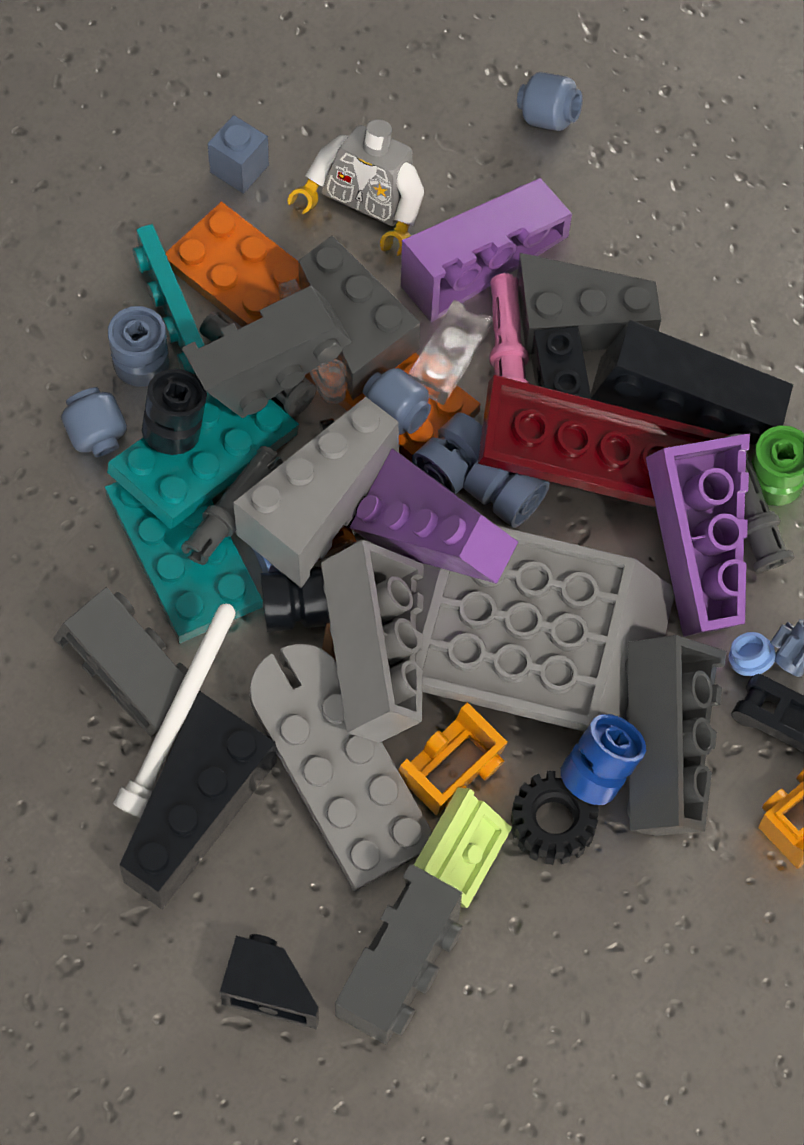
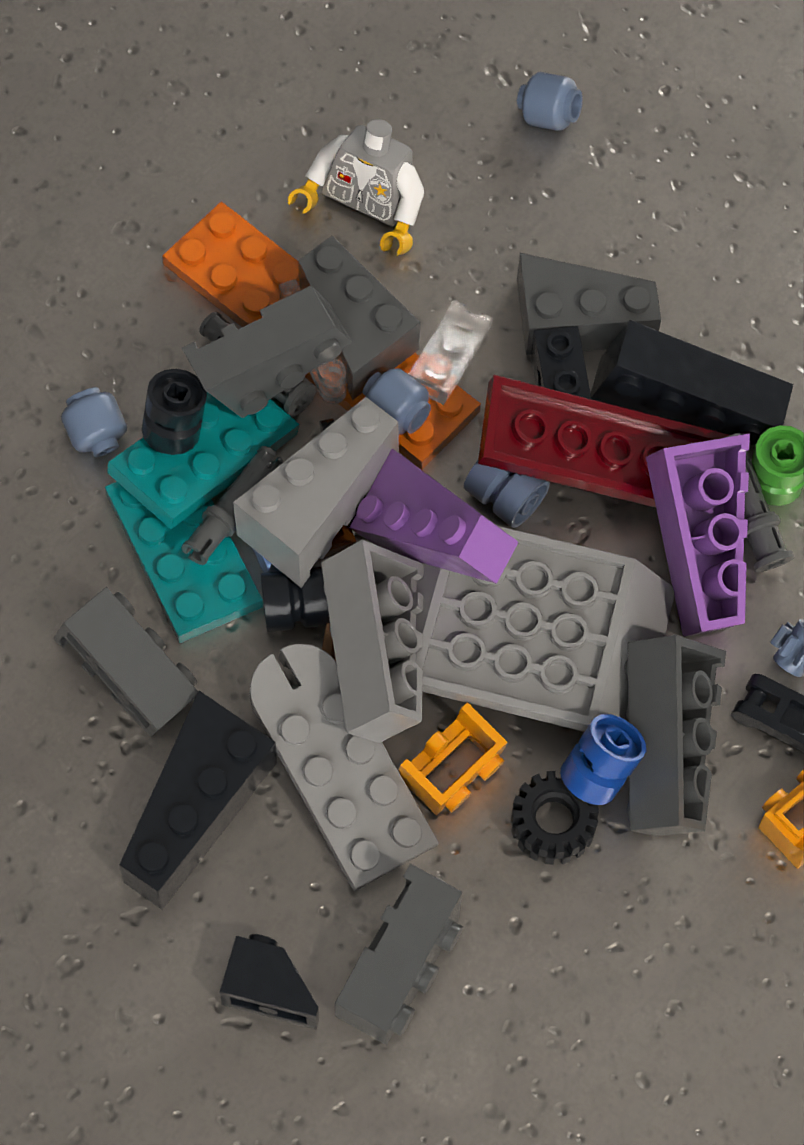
sand blue wheel [108,306,169,387] -> none
white piece [113,604,235,818] -> none
teal plate [132,224,205,376] -> none
sand blue brick [207,115,269,194] -> none
medium lavender wedge [401,178,572,323] -> none
sand blue wheel [412,412,483,495] -> none
yellowish green plate [414,787,512,908] -> none
bright pink pin [489,273,530,384] -> none
light blue plate [729,632,776,676] -> none

